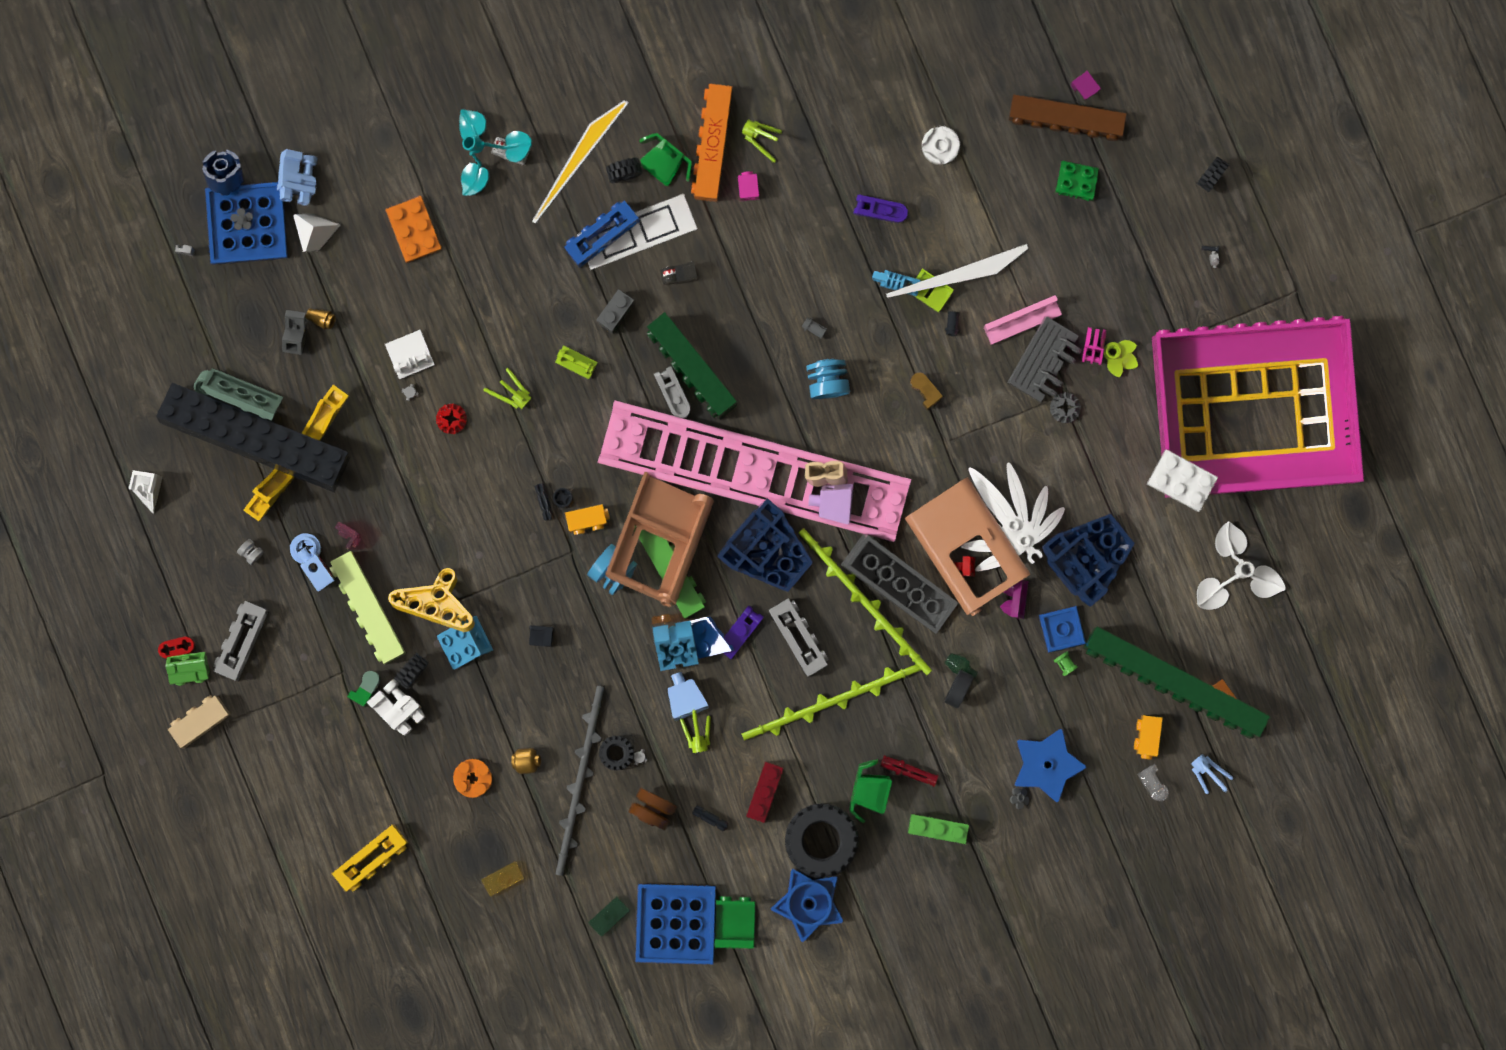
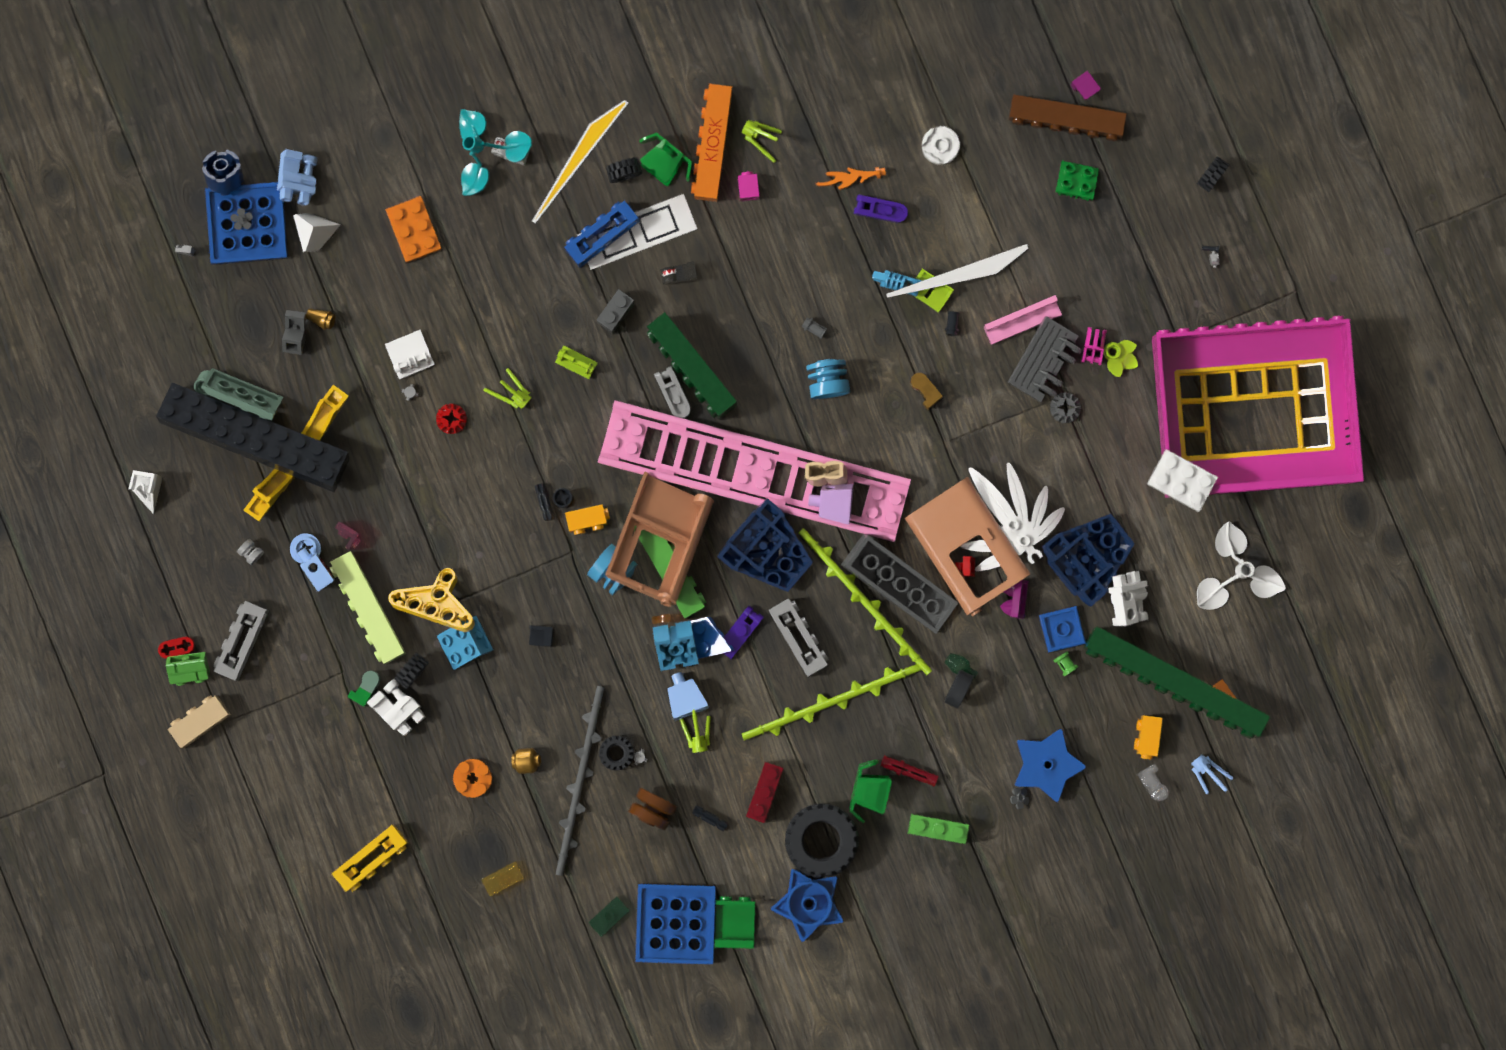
none -> orange piece [816,167,886,190]
none -> white hips [1108,571,1149,626]

